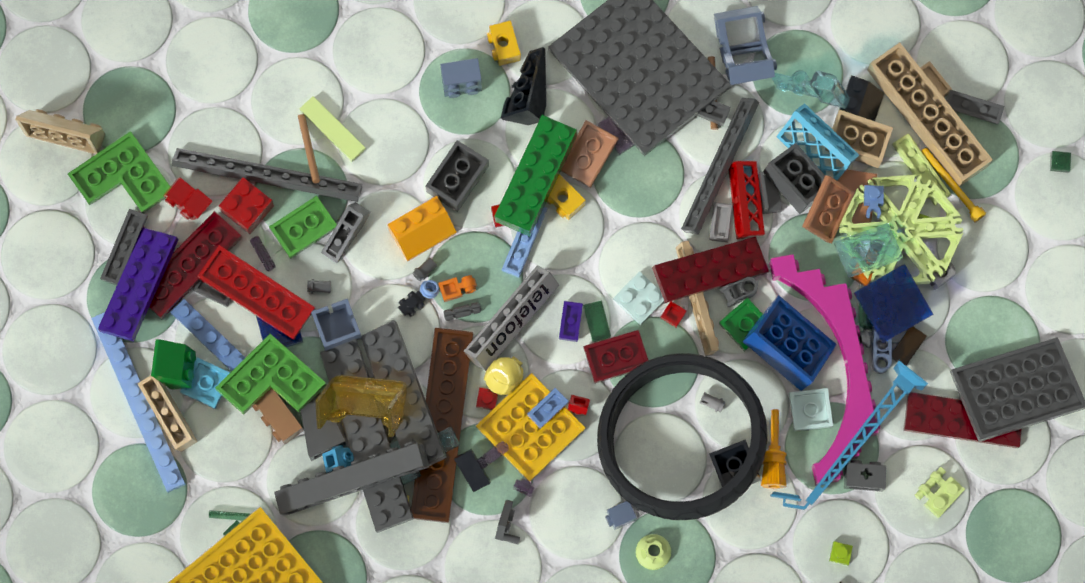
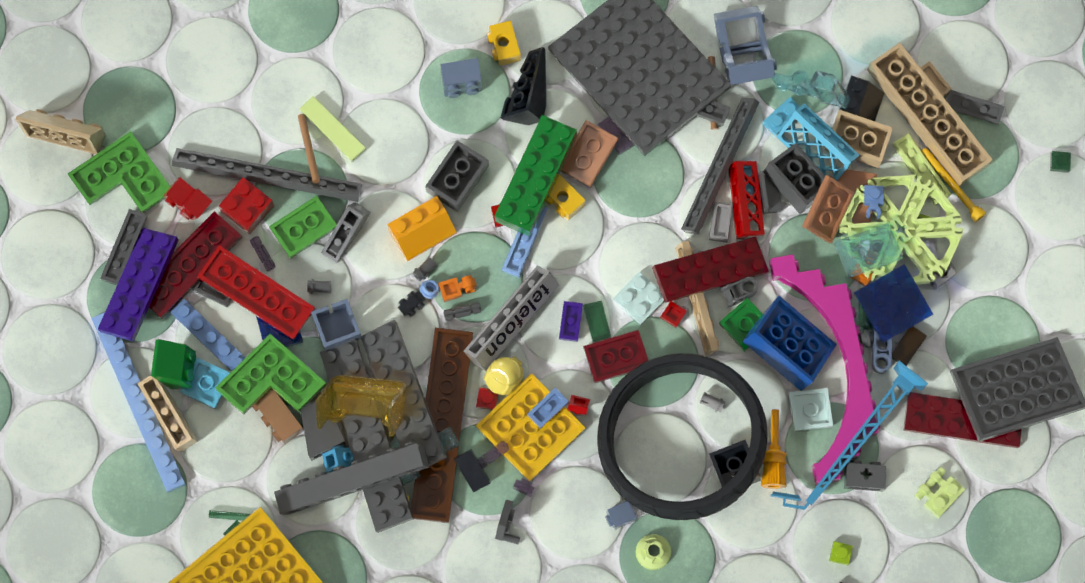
none -> medium azure plate [762,97,800,137]

